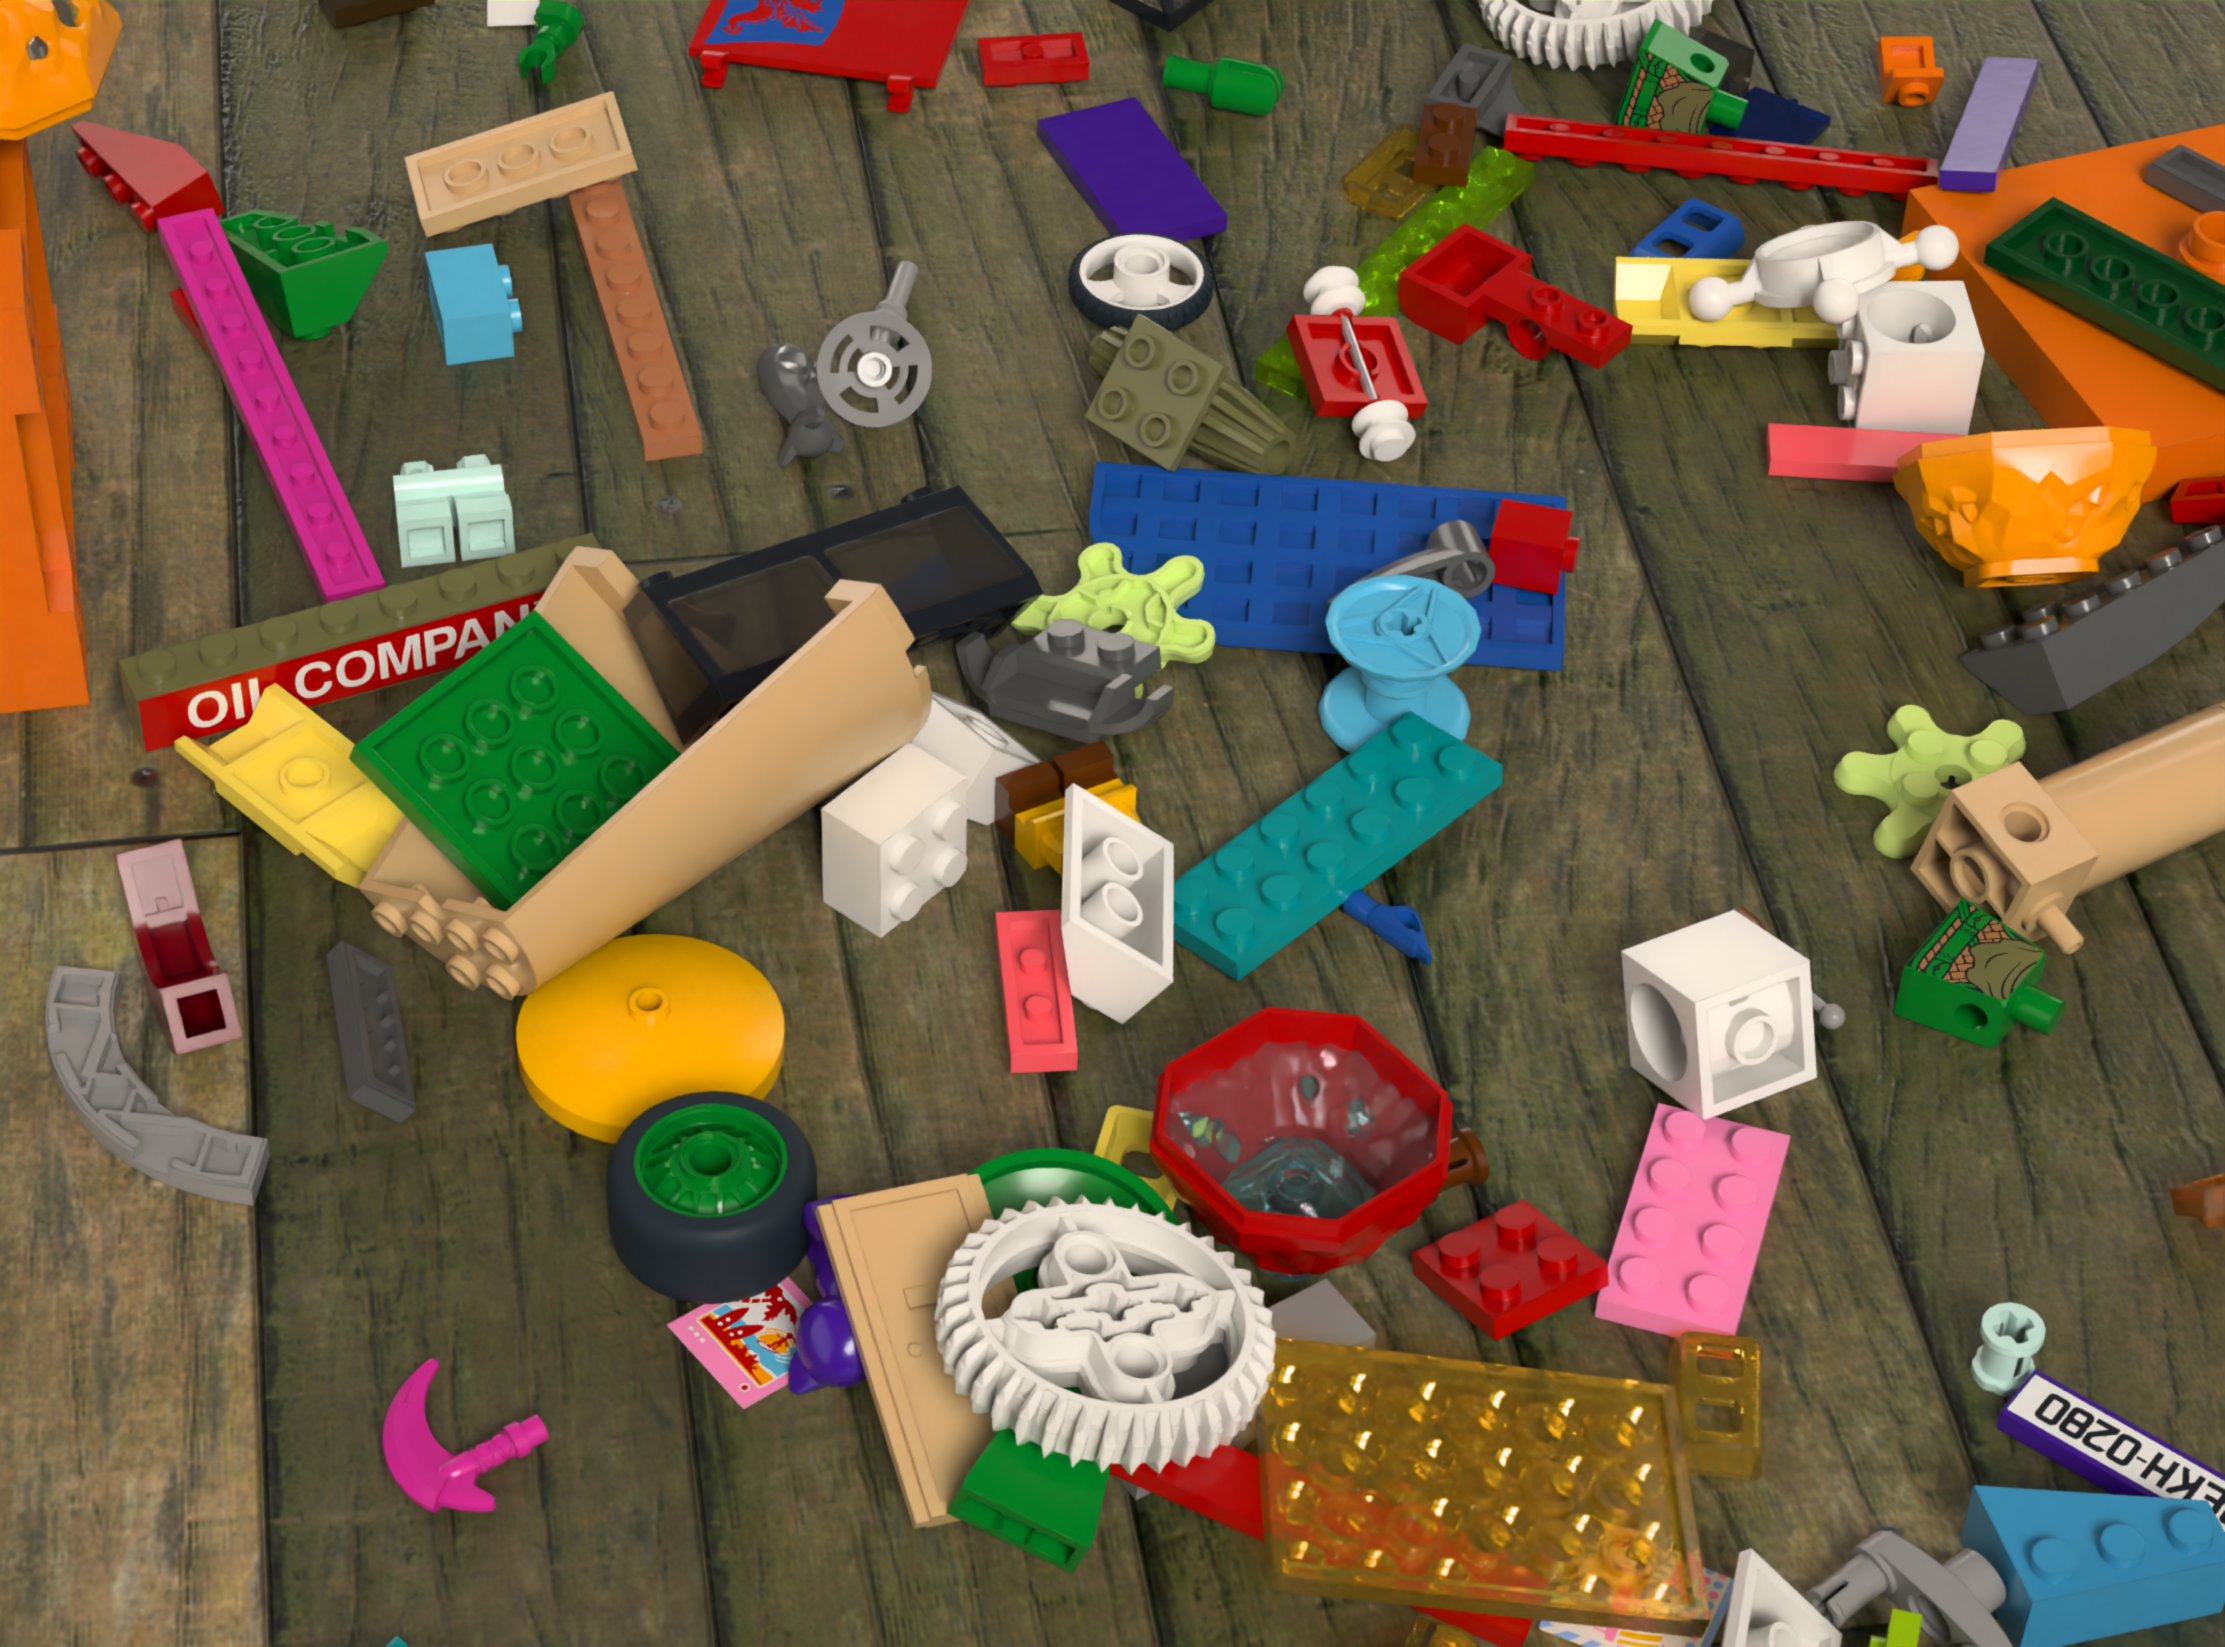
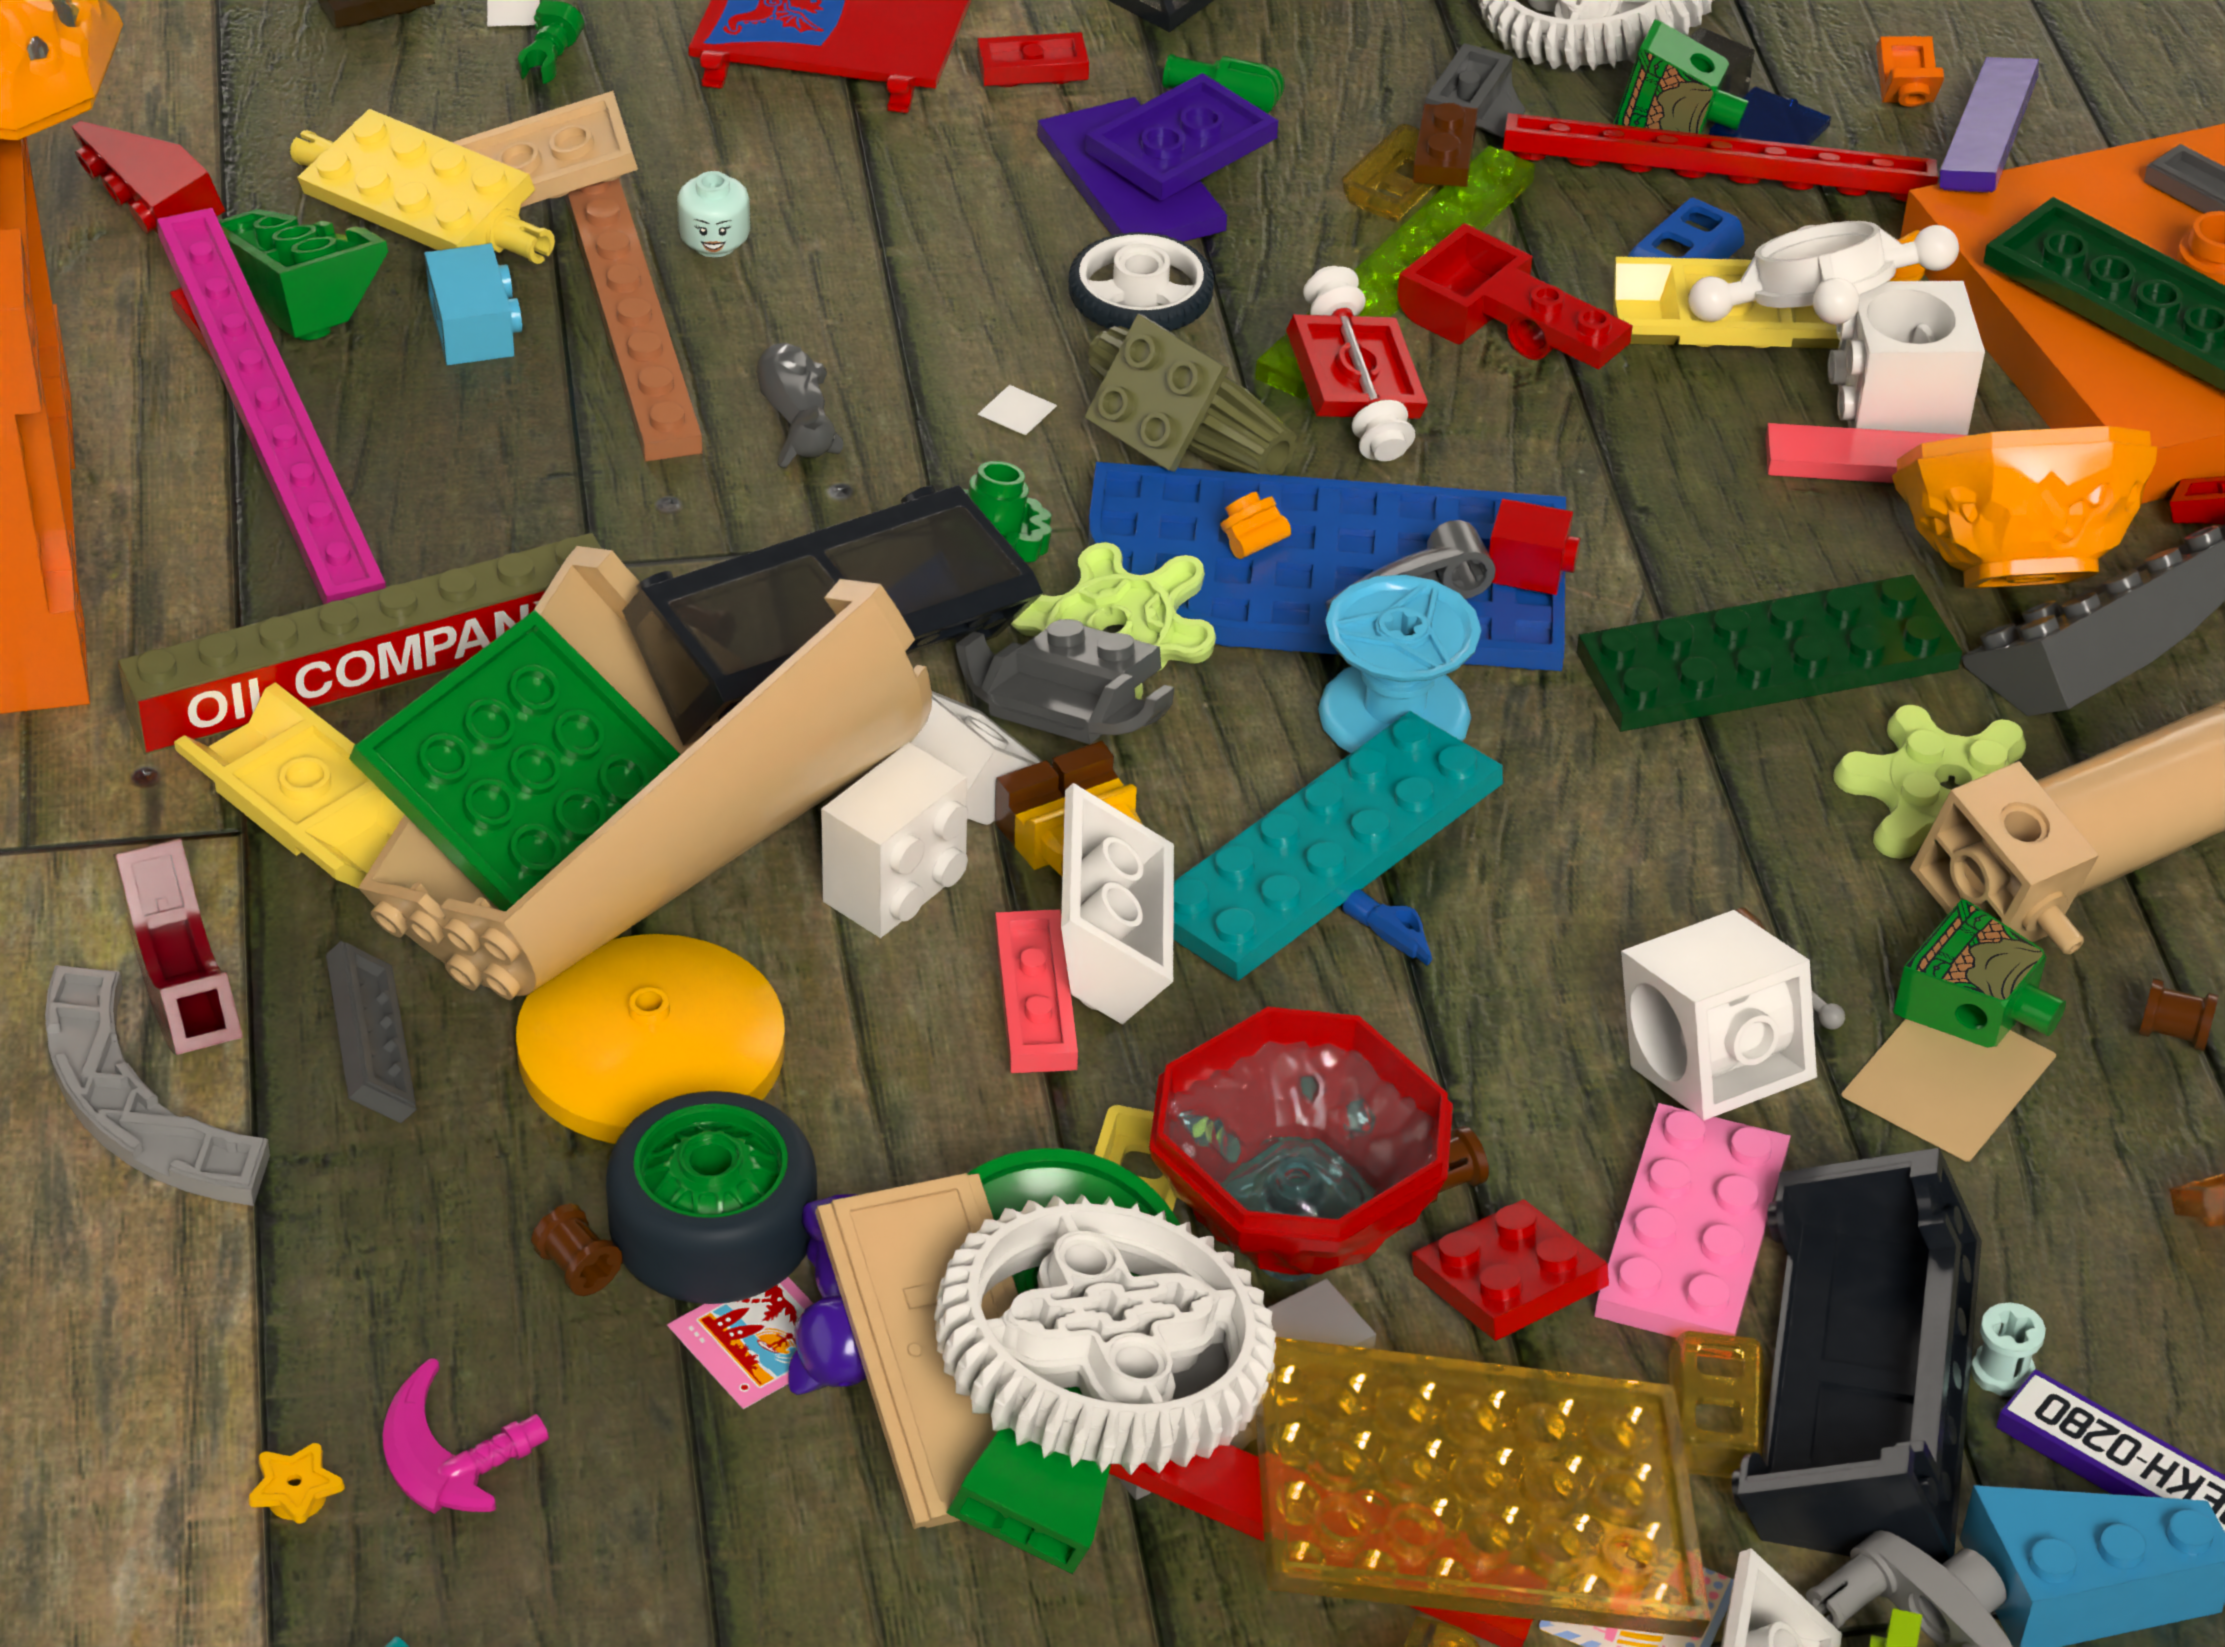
light aqua hips [393,454,515,568] -> none
light grey dish [816,261,932,427] -> none
none -> yellow plate [248,1443,345,1524]
none -> light yellow plate [290,109,555,264]
none -> reddish brown bush [531,1203,623,1296]
none -> light aqua head [677,171,750,257]
none -> green plant [932,461,1052,566]
none -> white sticker [978,385,1057,436]
none -> dark purple plate [1085,73,1278,201]
none -> light orange plate [1220,491,1291,559]
none -> dark green plate [1576,574,1962,732]
none -> black windscreen [1732,1148,1982,1565]
none -> tan sticker [1841,1019,2056,1162]
none -> reddish brown bush [2139,978,2219,1051]

